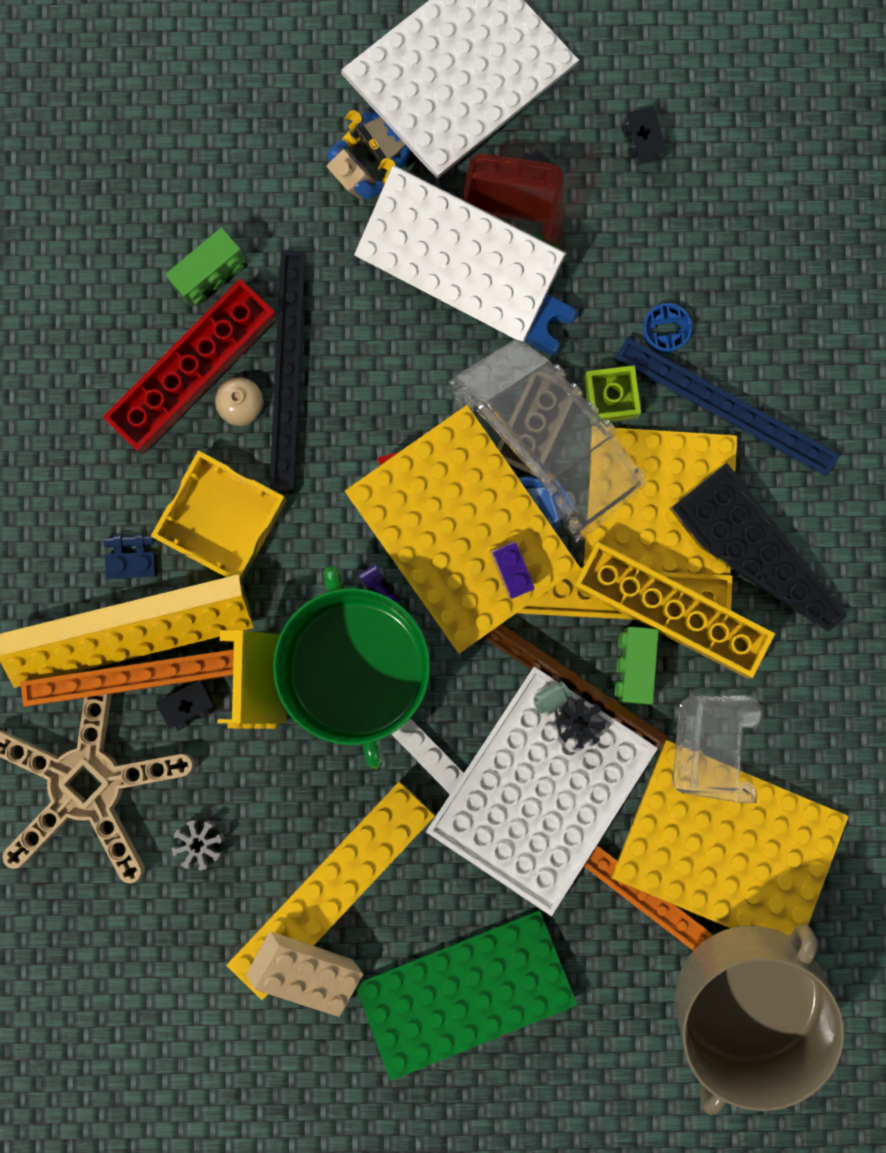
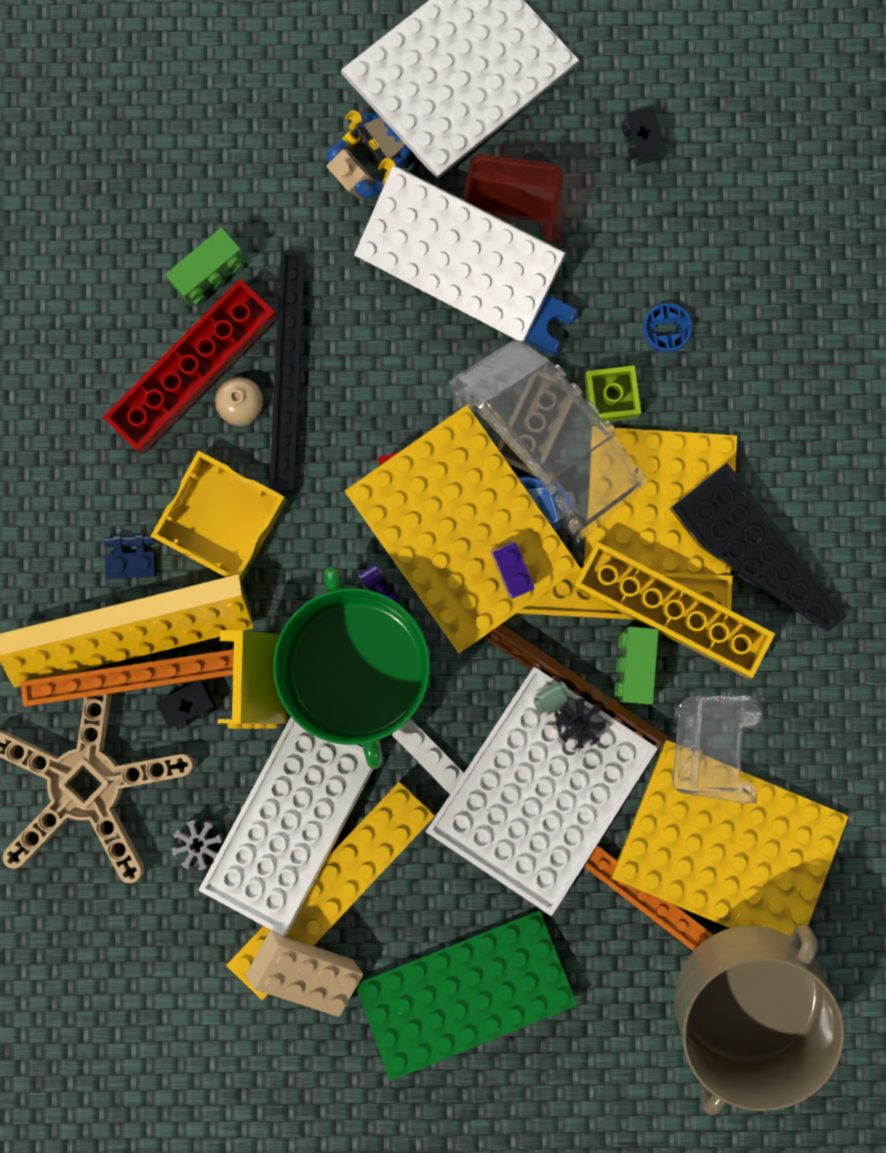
dark blue plate [614,337,839,477] -> none
none -> white plate [199,717,373,937]

